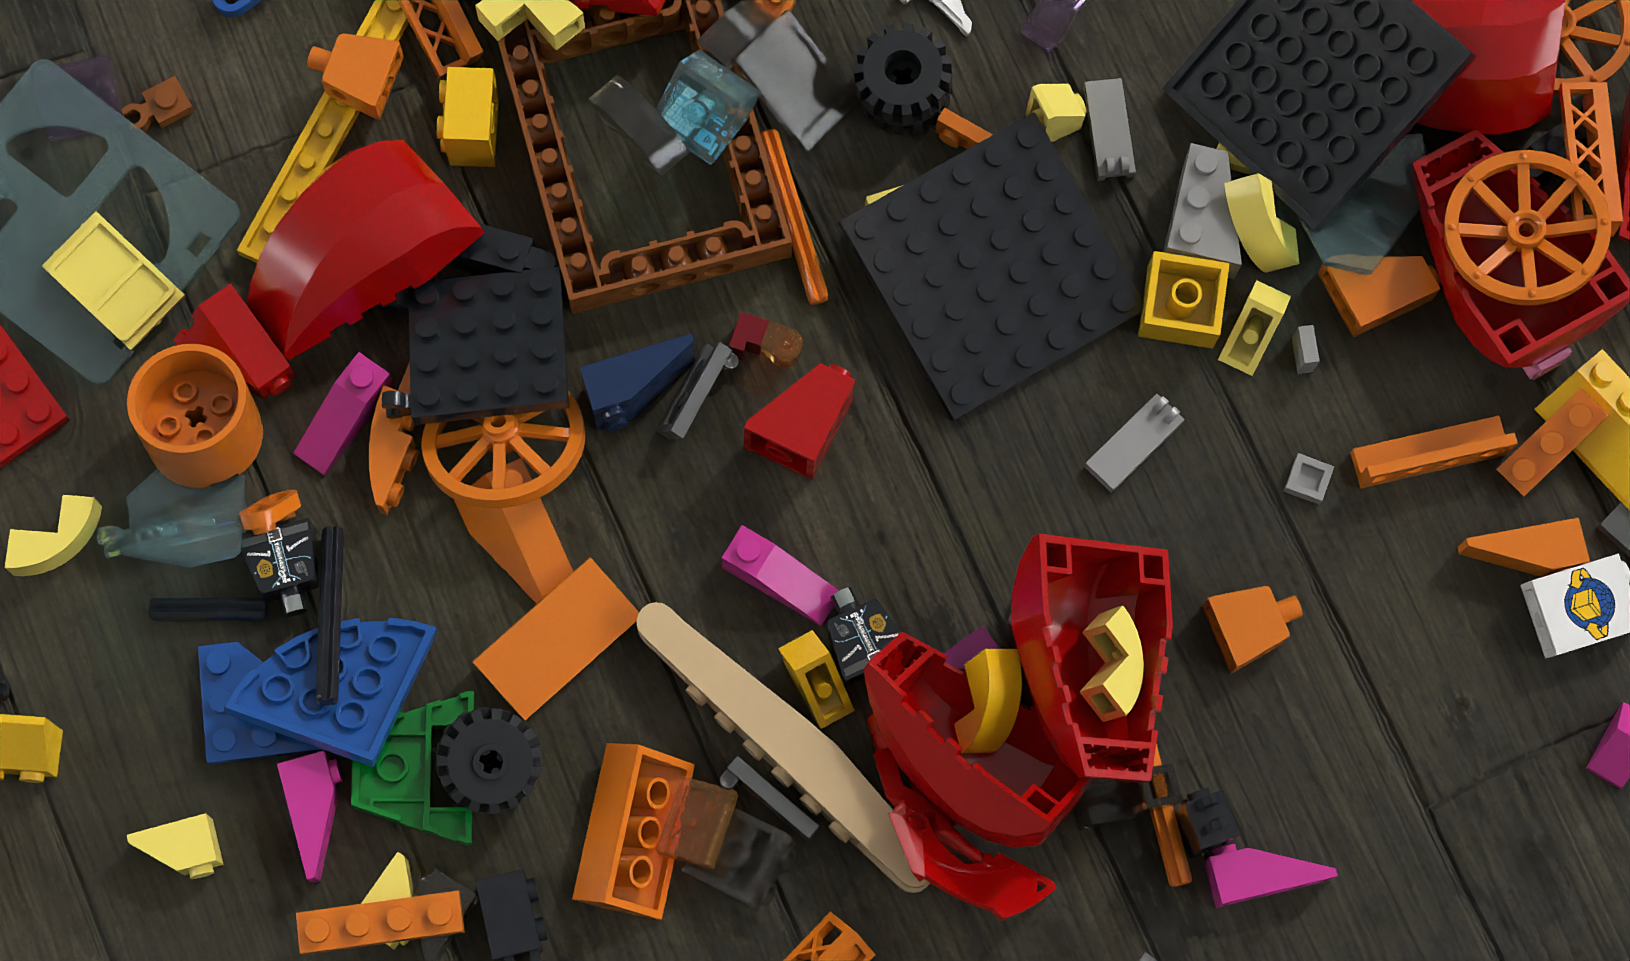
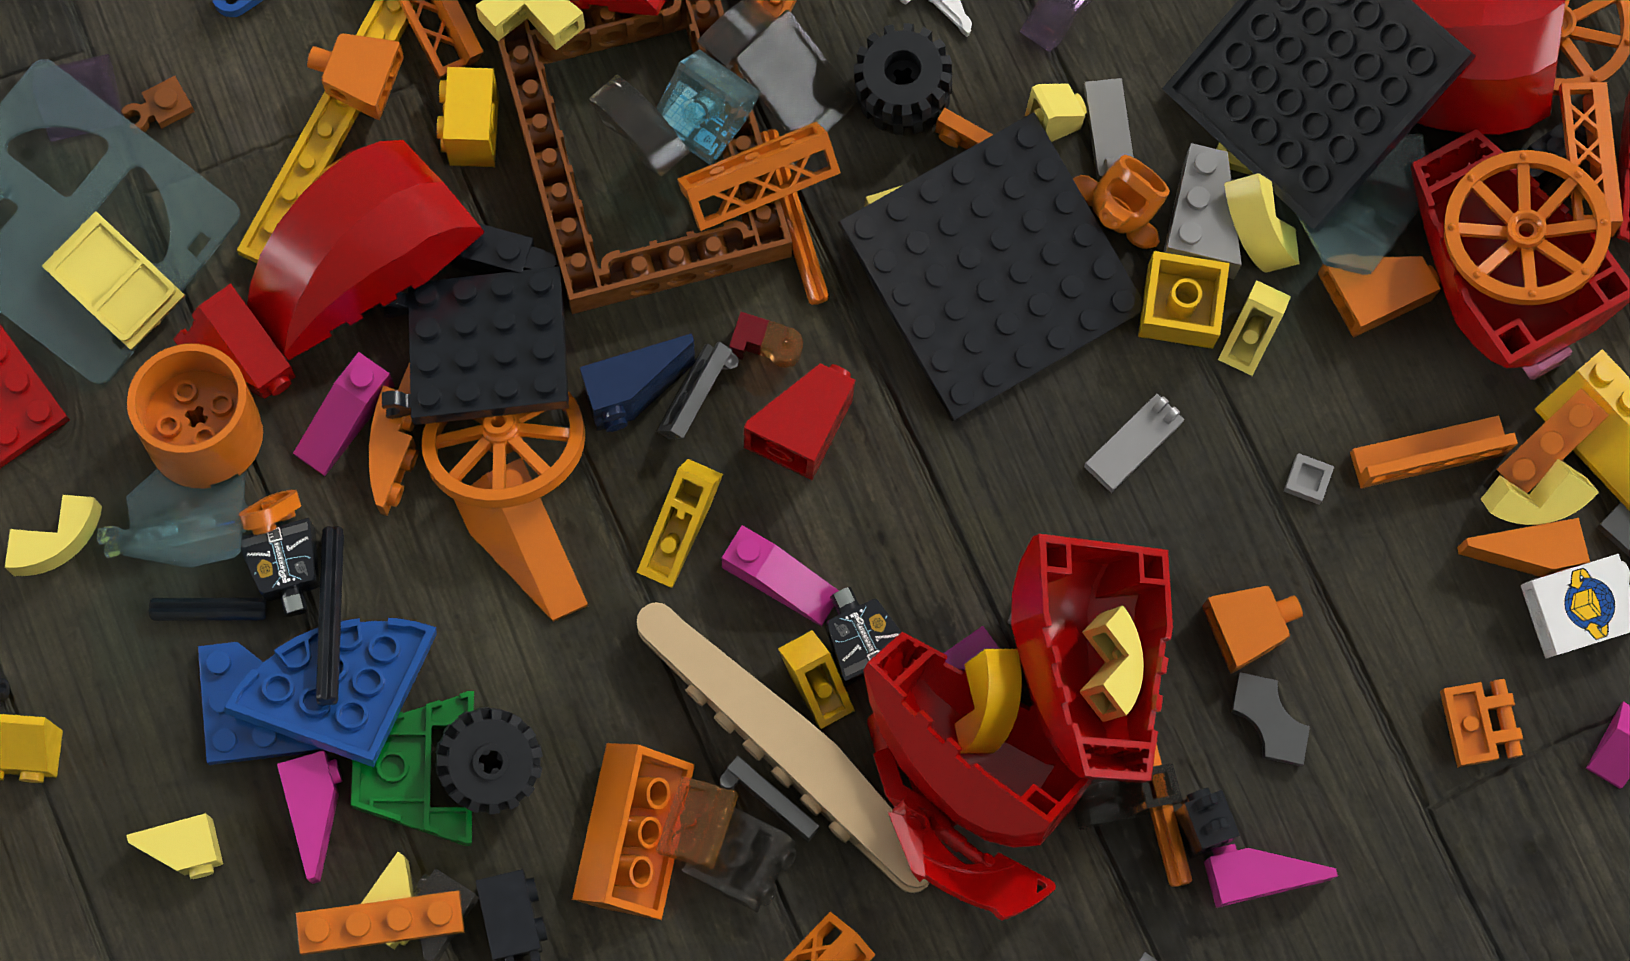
orange tile [472,557,639,721] -> none
light grey tile [1291,325,1320,374] -> none
none -> yellow slope [637,459,723,588]
none -> orange fence [677,121,841,231]
none -> orange piece [1073,154,1170,249]
none -> dark grey tile [1231,672,1310,767]
none -> orange plate [1440,679,1523,768]
none -> light yellow brick [1481,459,1599,525]

